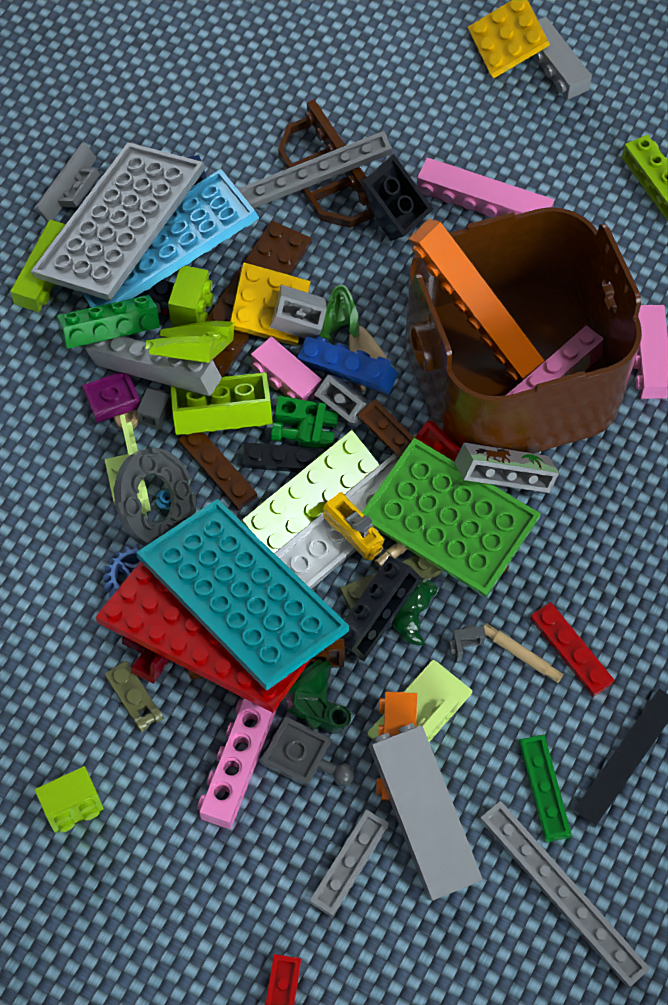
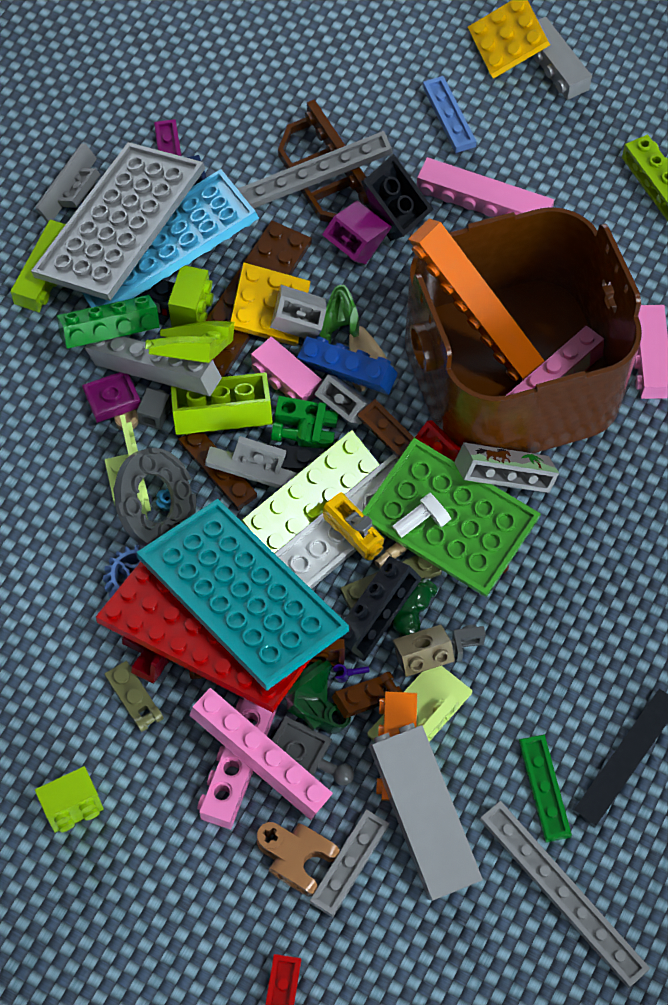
tan piece [484,623,564,683] -> none
red plate [530,602,615,697] -> none
none -> magenta tile [154,119,182,156]
none -> bright pink brick [189,688,333,820]
none -> light grey bracket [205,436,298,489]
none -> medium nougat piece [257,822,340,897]
none -> magenta slope [322,200,392,264]
none -> reddish brown plate [332,672,403,718]
none -> dark purple hand [333,664,370,683]
none -> white piece [392,493,451,538]
none -> dark tan brick [393,625,455,677]
none -> medium blue plate [423,76,477,153]

